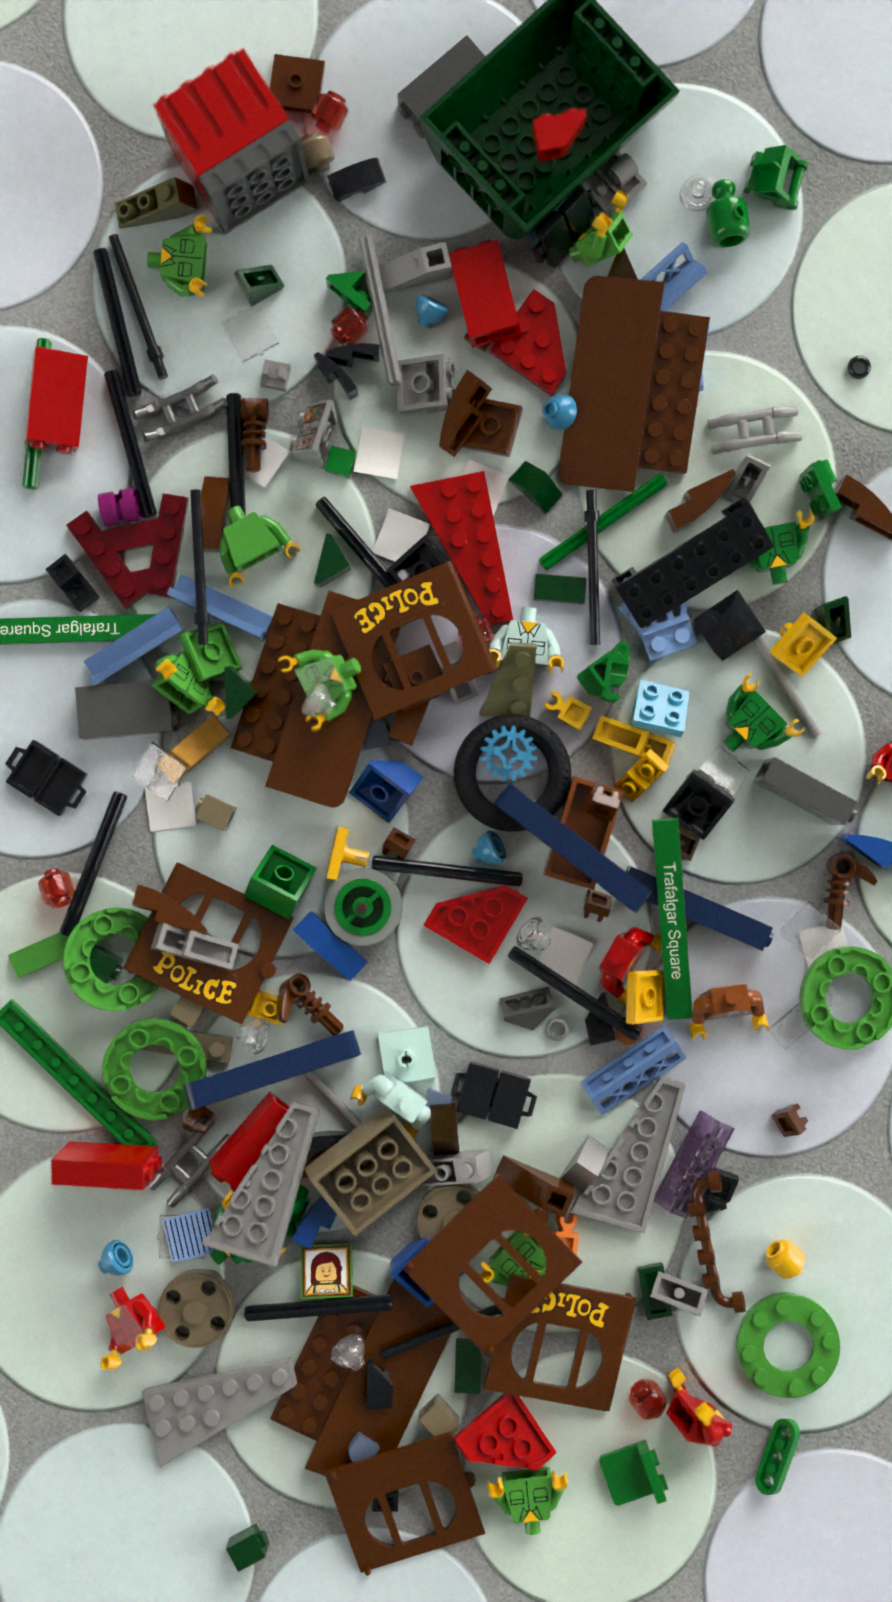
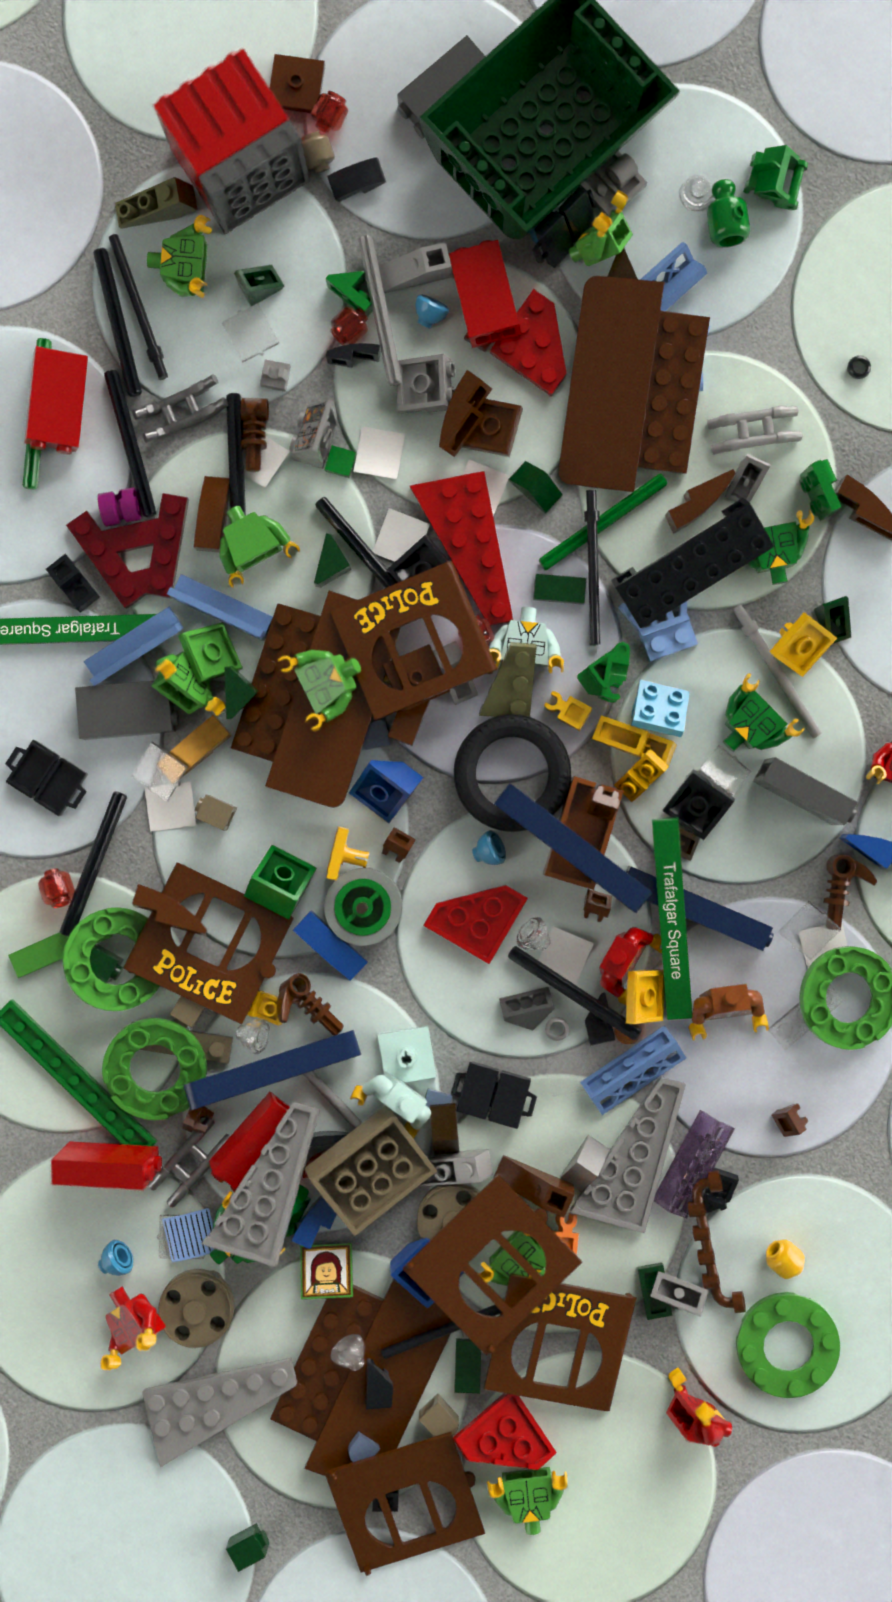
light grey slope [151,923,239,970] -> none
black bar [190,489,210,645] -> none
black axle [244,1294,394,1322] -> none
clear brick [301,681,336,717] -> none
black slope [314,352,358,400] -> none
black axle [371,856,523,886] -> none
dark azure gear [481,726,537,782] -> none
red slope [532,109,586,162] -> none
dark azure brick [542,394,577,431] -> none
green bracket [599,1439,669,1506] -> none
clear red head [629,1379,667,1420] -> none
black slope [694,590,766,661] -> none
green plate [755,1418,800,1495] -> none

